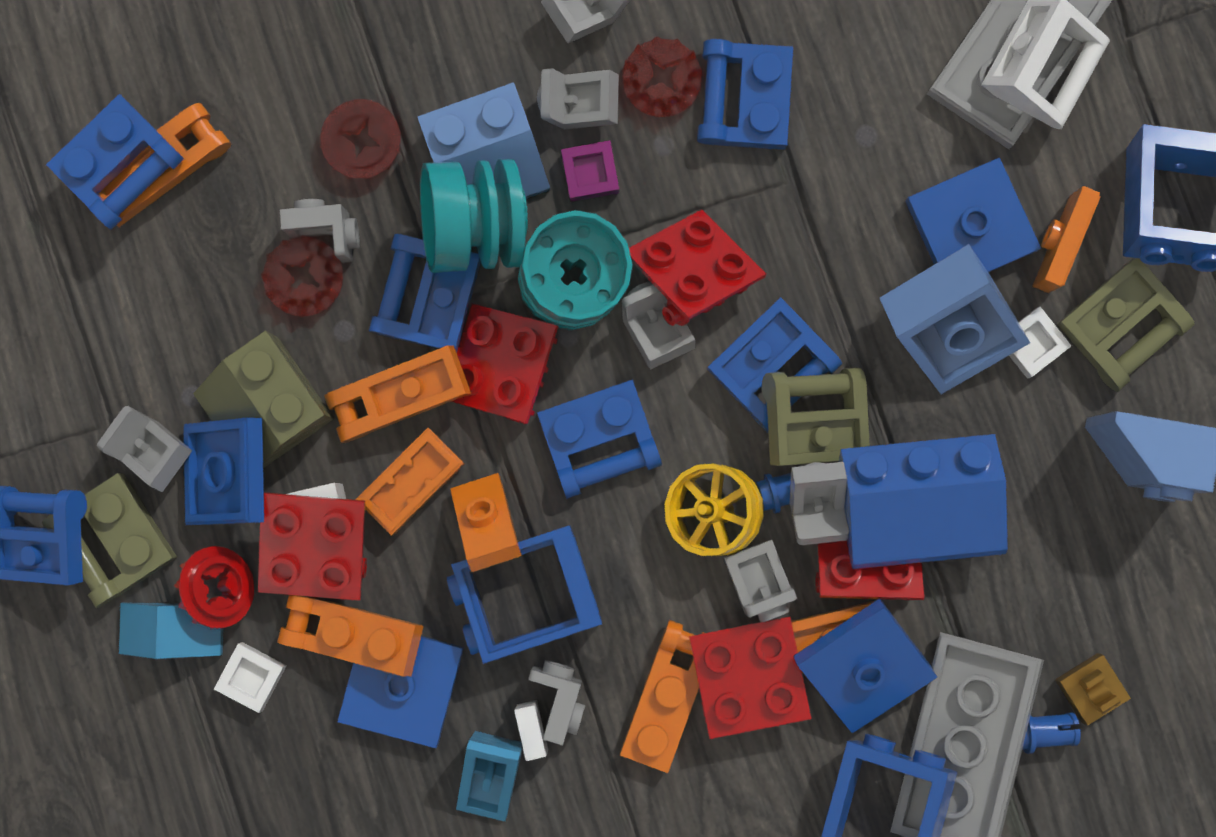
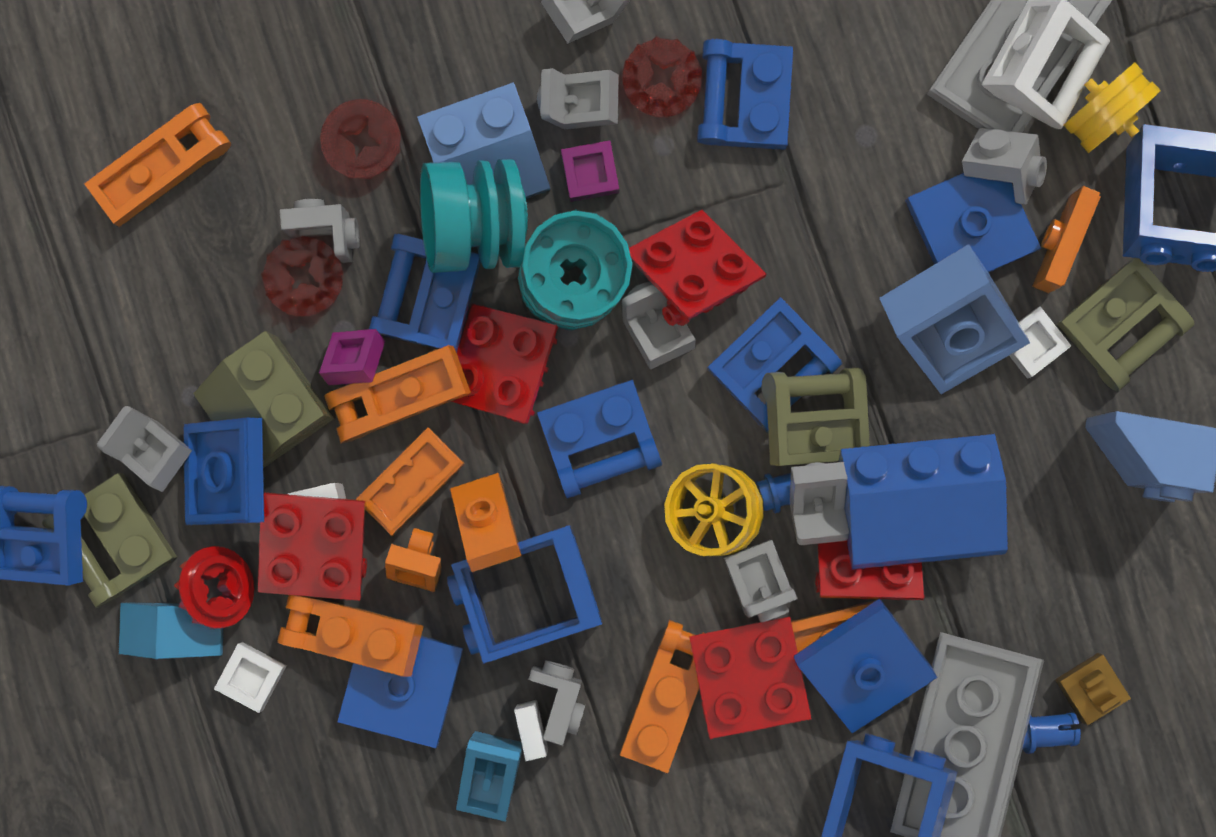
blue plate [46,94,184,230] -> none
none -> magenta tile [319,329,385,385]
none -> orange tile [385,528,441,592]
none -> light grey bracket [962,128,1047,204]
none -> yellow wheel [1063,62,1161,153]

